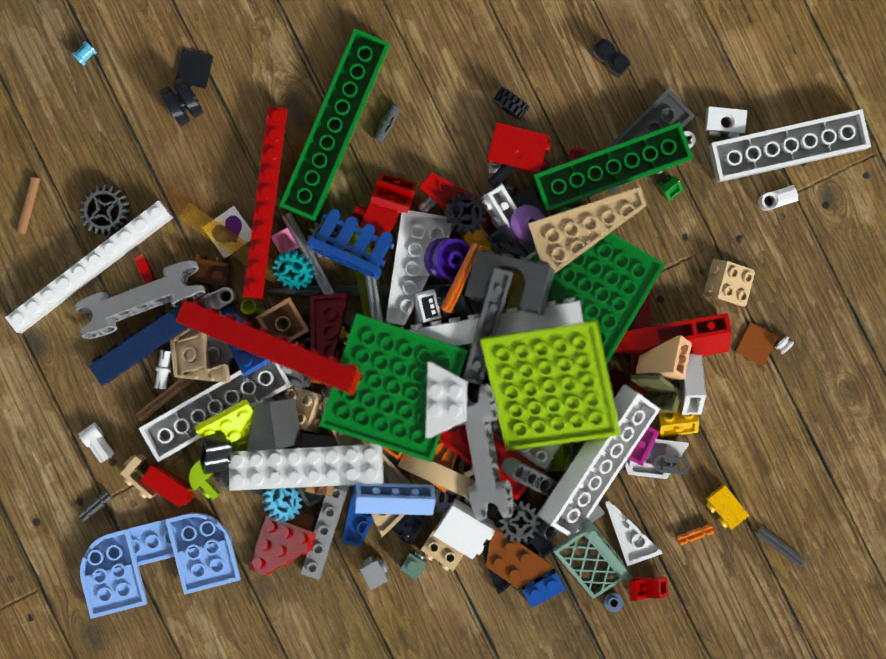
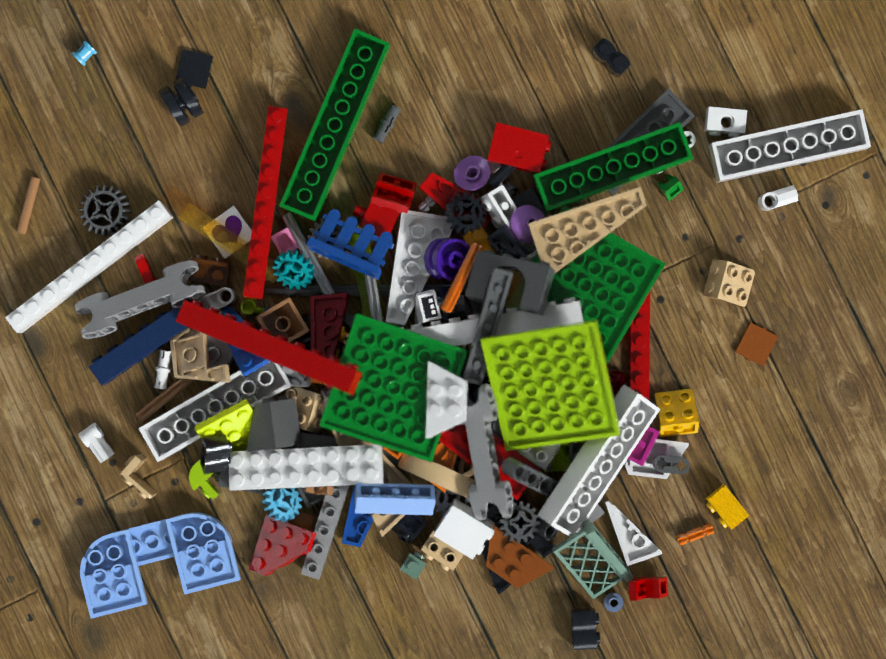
dark grey axle [78,491,112,521] -> none
red brick [140,463,195,507] -> none
light grey brick [360,556,389,590] -> none
black tyre [492,87,529,120] -> none
blue brick [522,570,566,608] -> none
red plate [568,147,587,162] -> none
red wedge [614,313,731,356] -> none
olive bracket [630,374,682,413] -> none
light nougat slope [635,336,692,380] -> none
white brick [679,353,706,415] -> none
dark grey axle [756,526,806,567] -> none
white bush [775,336,794,355] -> none
none -> medium lavender dish [454,156,491,191]
none -> black brick [571,608,600,650]

